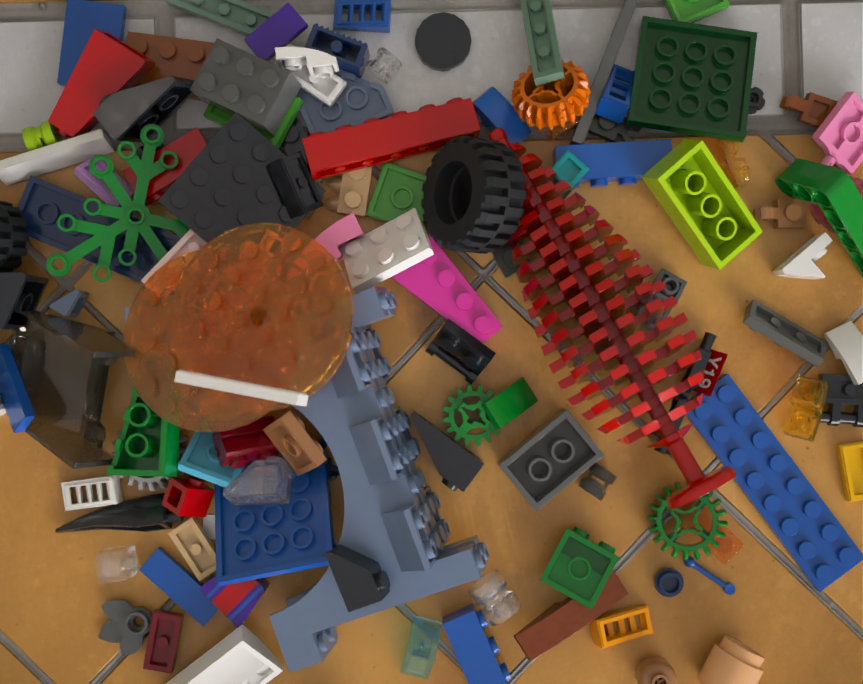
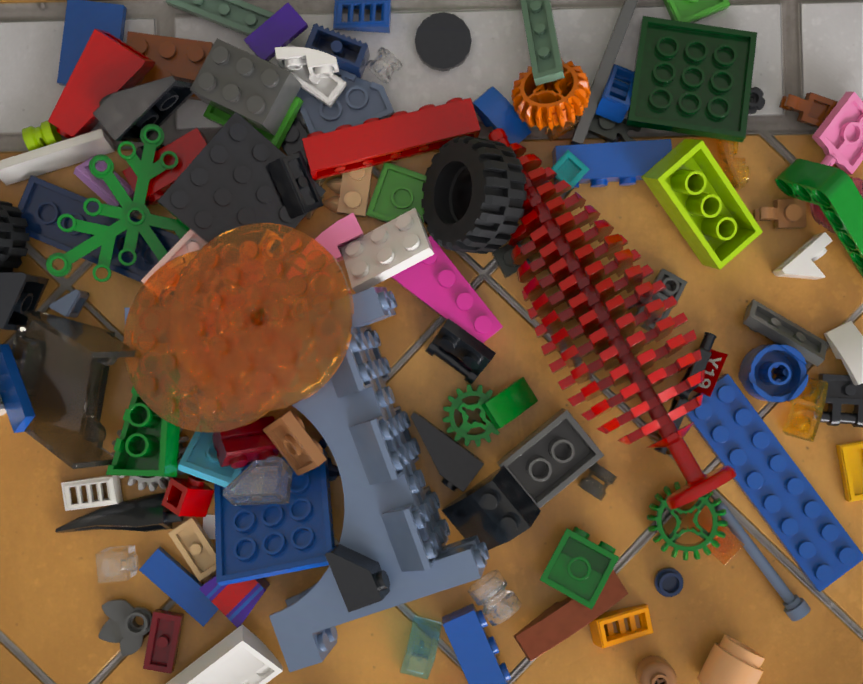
white tile [174,370,309,406] -> none
blue hinge [684,556,736,595] -> none
none -> black slope [442,465,541,550]
none -> sand blue piece [715,502,811,621]
none -> blue brick [738,344,808,403]

